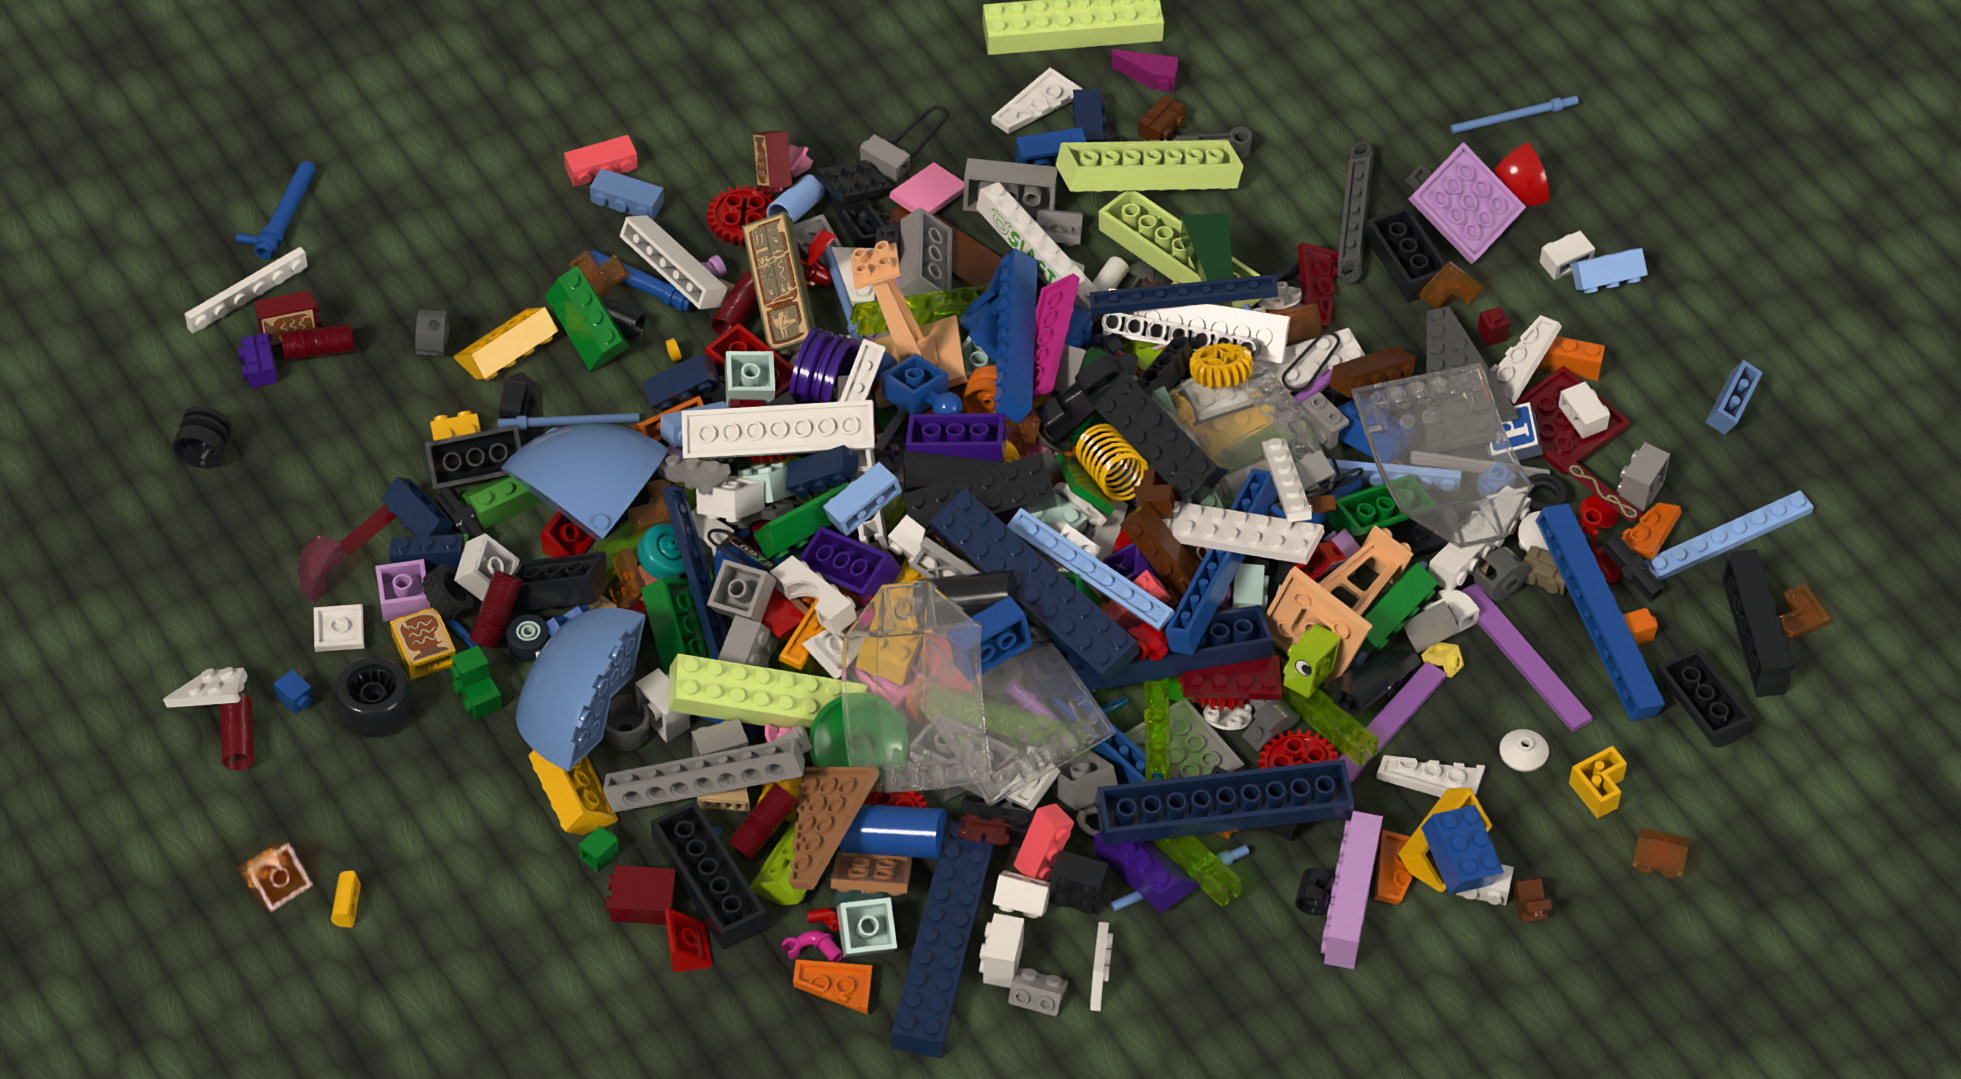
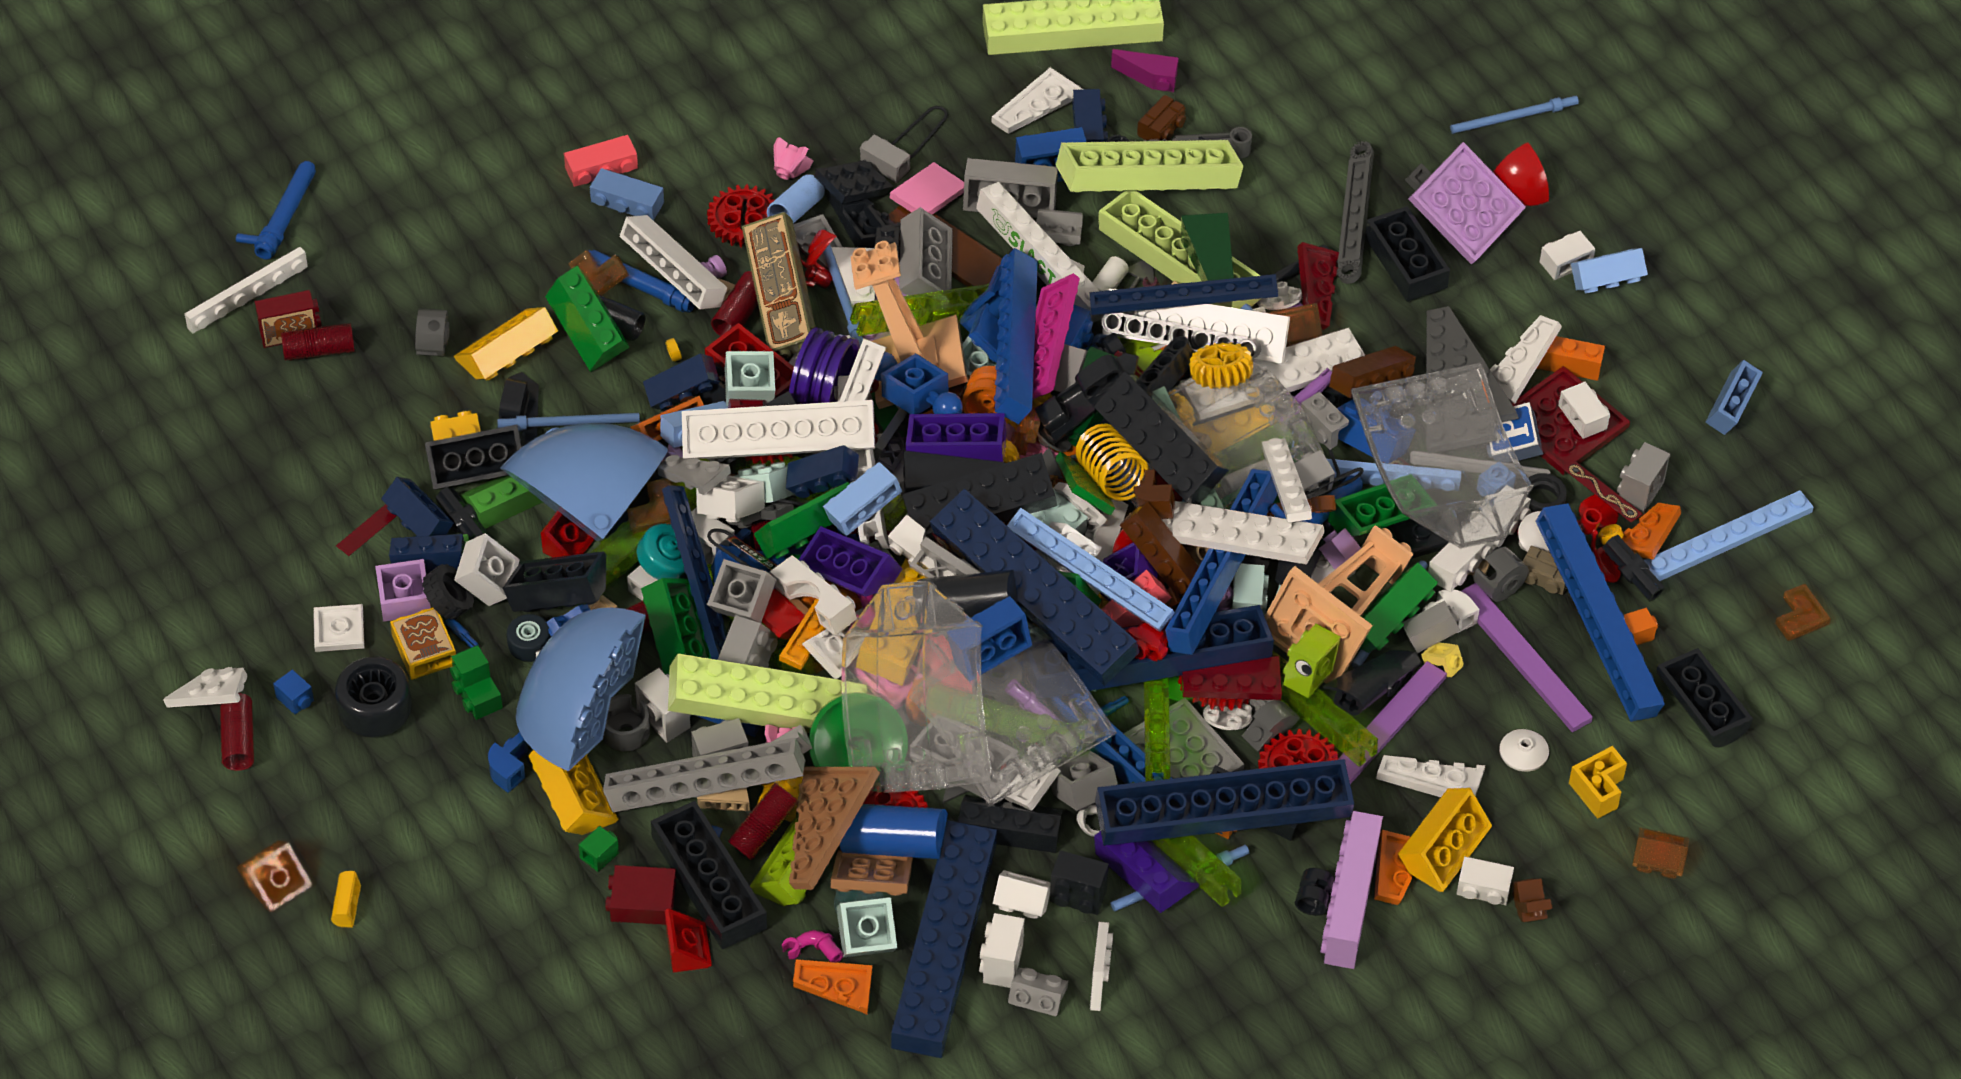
black wheel [172,406,232,468] -> none
dark purple brick [238,333,278,388] -> none
clear pink brick [297,536,343,603] -> none
dark red piece [469,570,523,649] -> none
clear orange plate [609,548,646,609] -> none
dark red brick [753,131,792,192] -> none
red arm [807,907,839,931] -> none
clear red hinge [958,814,1012,846] -> none
coral brick [1014,803,1075,881] -> none
black piece [1282,331,1340,392] -> none
red torso [1295,541,1347,583] -> none
clear orange plate [1419,261,1483,309] -> none
blue brick [1421,805,1504,895] -> none
dark red brick [1477,306,1511,347] -> none
black brick [1722,549,1794,698] -> none
none -> blue brick [488,732,528,793]
none -> yellow tile [1598,524,1624,545]

